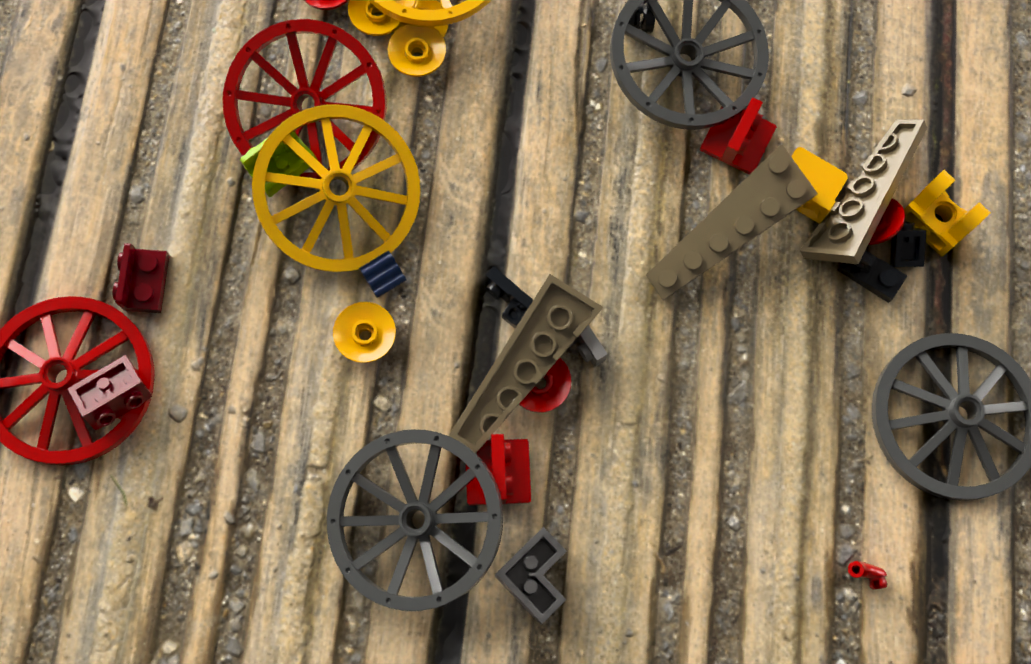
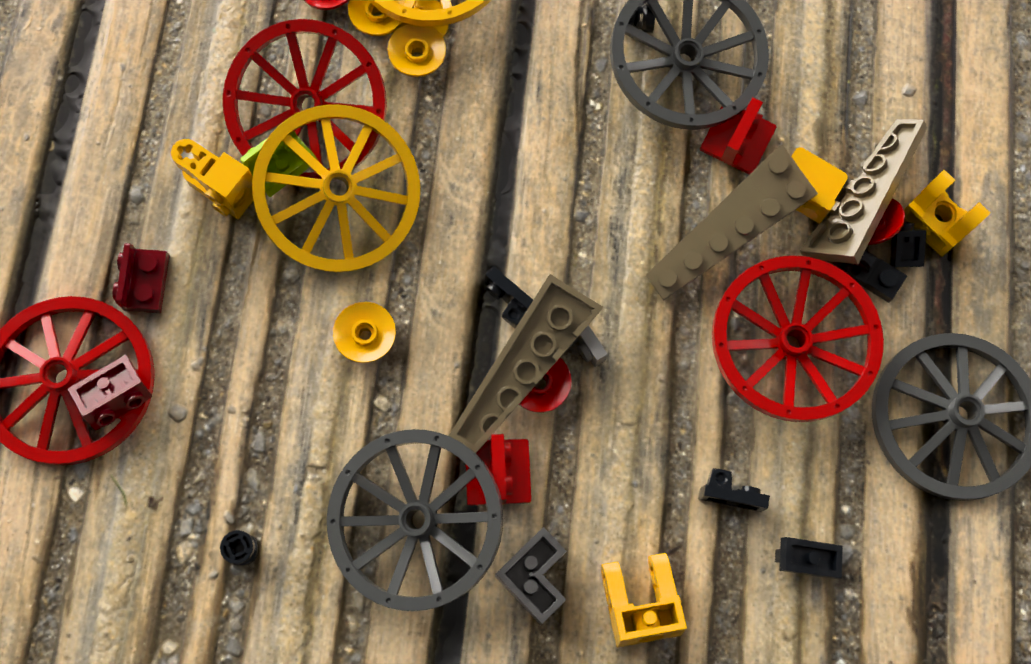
dark blue piece [359,250,407,298] -> none
red arm [848,561,888,590] -> none
none -> yellow brick [171,139,253,219]
none -> black wheel [220,530,259,566]
none -> yellow brick [601,553,687,648]
none -> black hinge [698,468,770,512]
none -> red wheel [712,256,884,422]
none -> black hinge [775,537,843,579]

